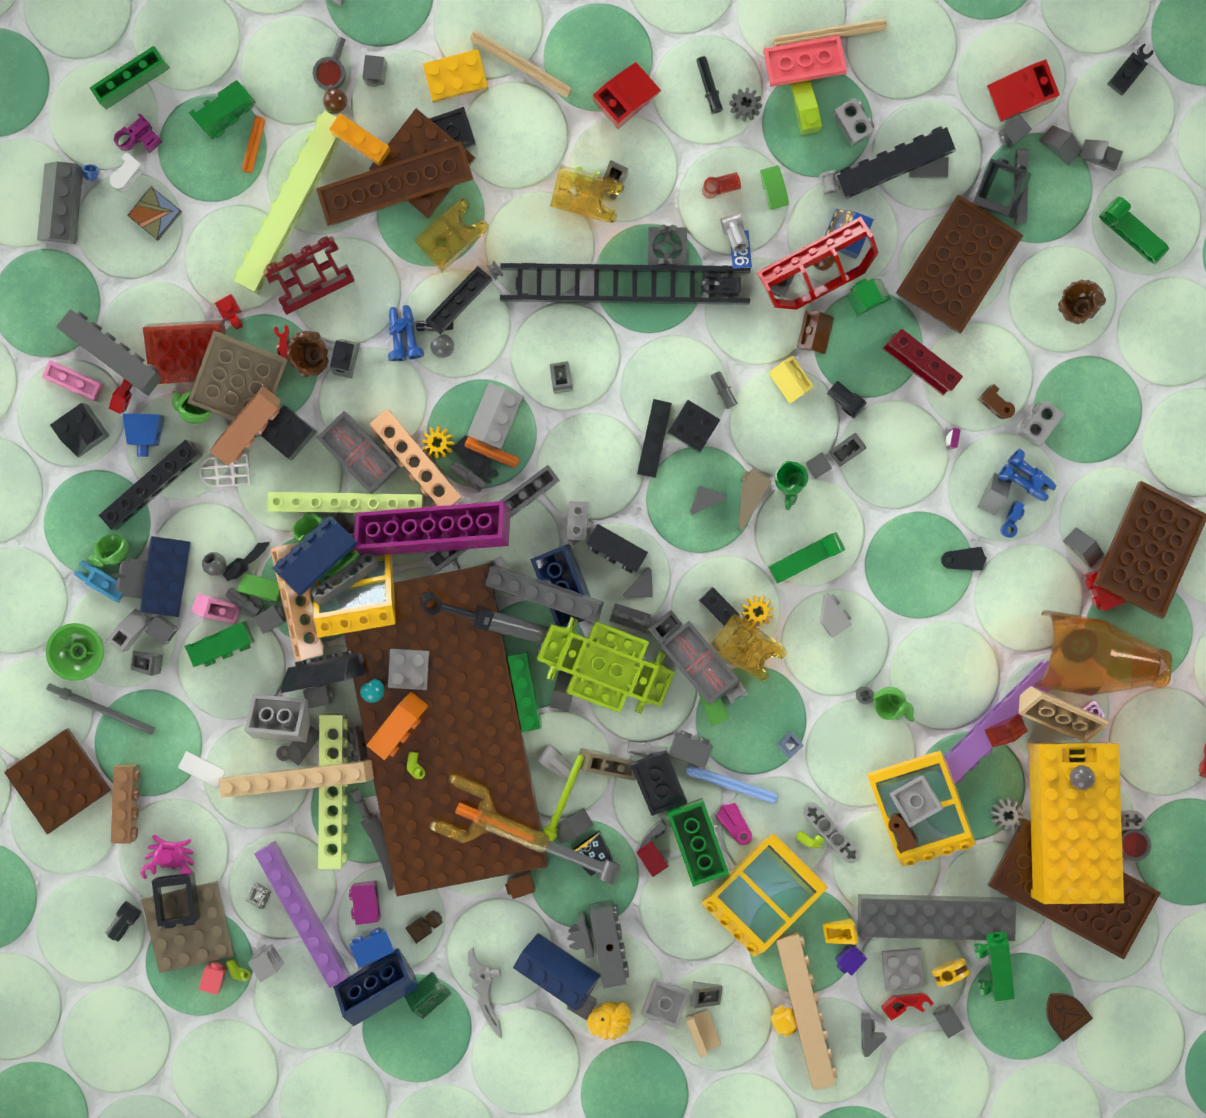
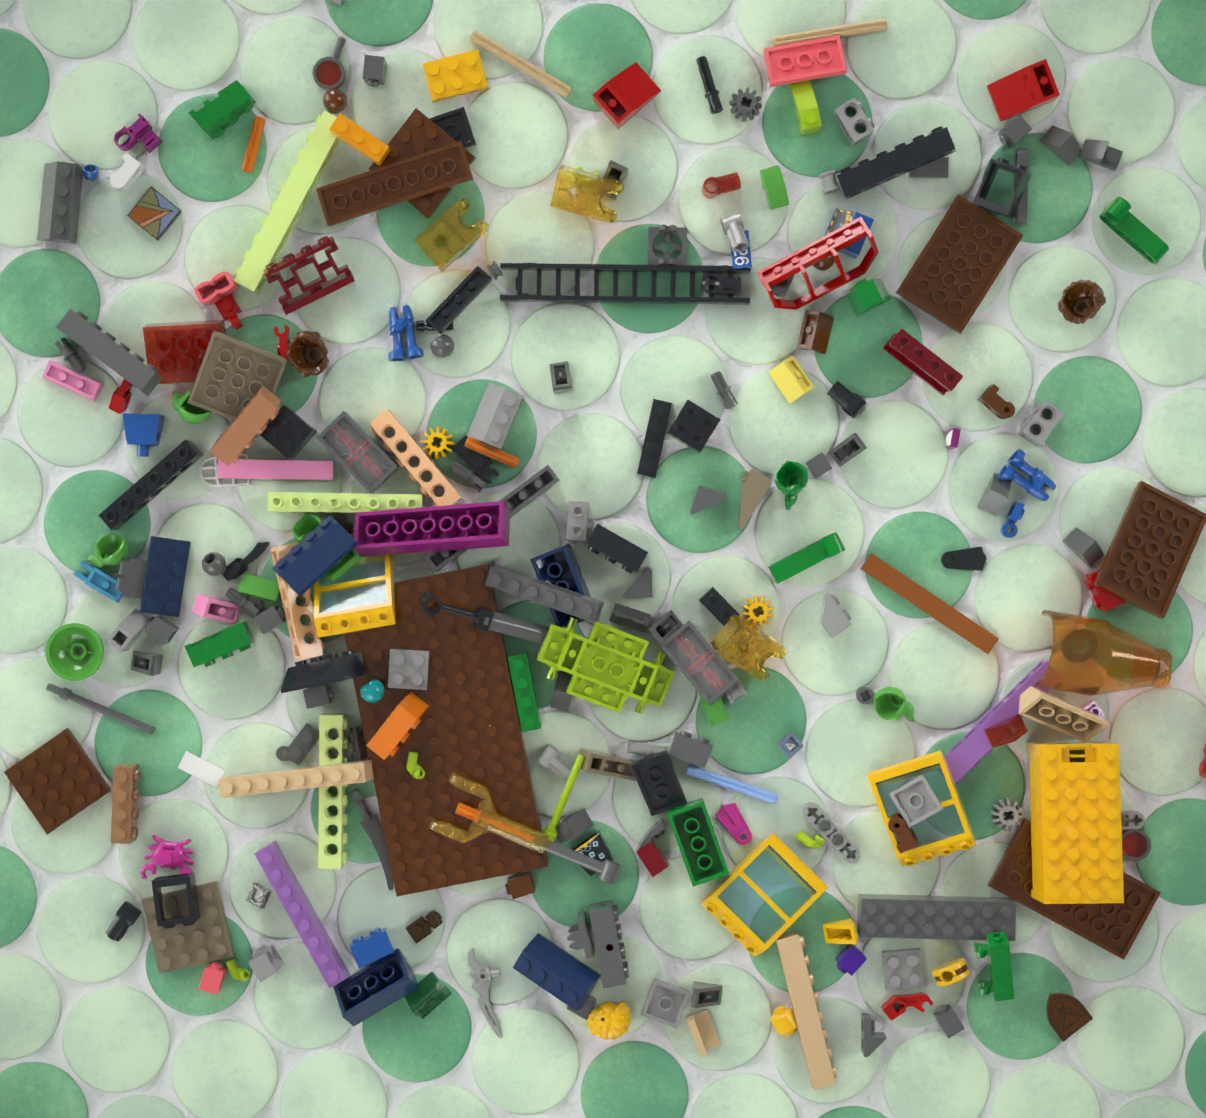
black slope [50,403,110,458] -> none
green brick [89,46,170,110] -> none
light grey slope [244,694,310,743] -> none
dark grey beam [312,553,378,604] -> none
black torso [330,339,360,379] -> none
magenta brick [349,880,381,925] -> none
dark grey piece [1070,765,1095,790] -> none
black plate [1107,43,1154,96] -> none
none -> dark grey axle [55,338,86,374]
none -> coral brick [194,272,239,306]
none -> bright pink tile [218,459,334,480]
none -> dark orange tile [860,553,999,654]

